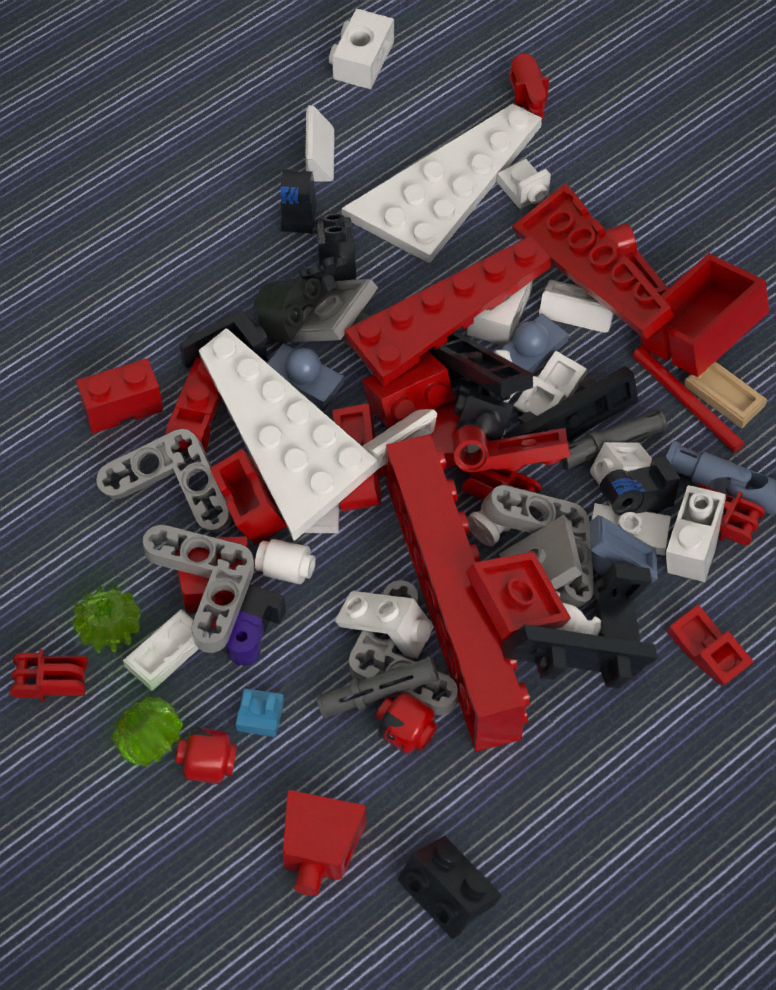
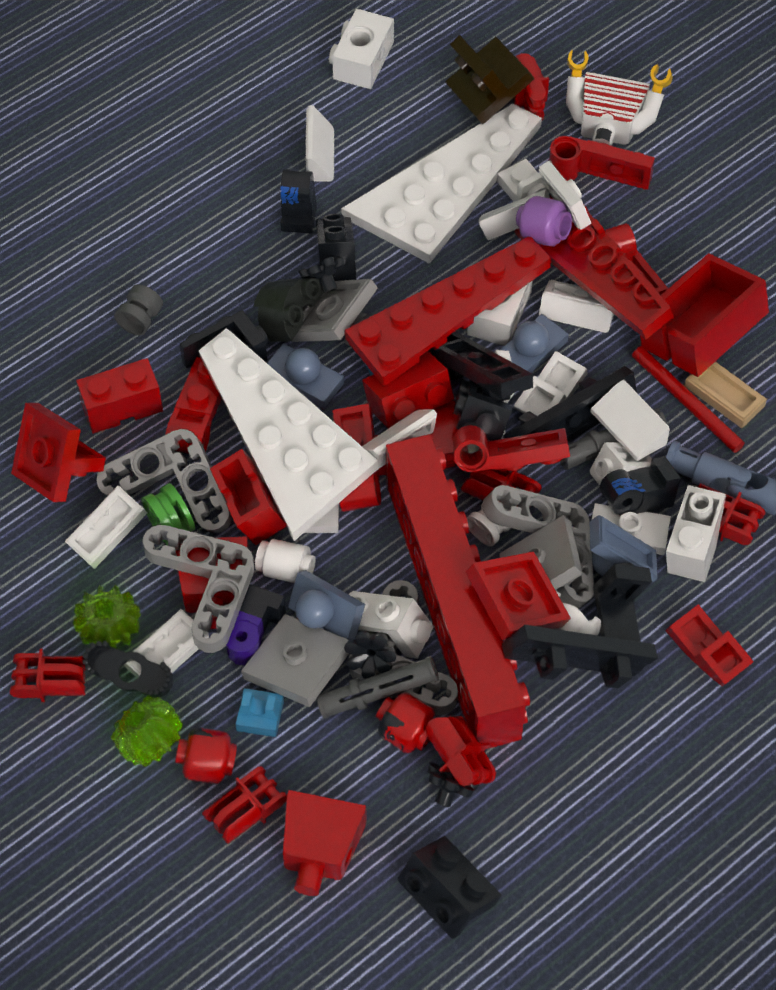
none -> red bracket [11,403,106,502]
none -> white plate [65,486,148,569]
none -> black piece [83,641,174,698]
none -> dark grey wheel [114,284,163,336]
none -> bright green wheel [141,483,195,545]
none -> red arm [202,766,287,844]
none -> light grey plate [241,614,349,707]
none -> sand blue tile [288,570,365,640]
none -> black plant [344,631,396,679]
none -> red arm [426,716,496,786]
none -> black plant [427,762,480,807]
none -> dark brown bracket [445,35,535,125]
none -> white slope [478,189,550,240]
none -> medium lavender head [516,196,572,246]
none -> white plate [539,161,592,230]
none -> red plate [549,136,655,190]
none -> white torso [566,50,673,146]
none -> white slope [590,380,670,461]

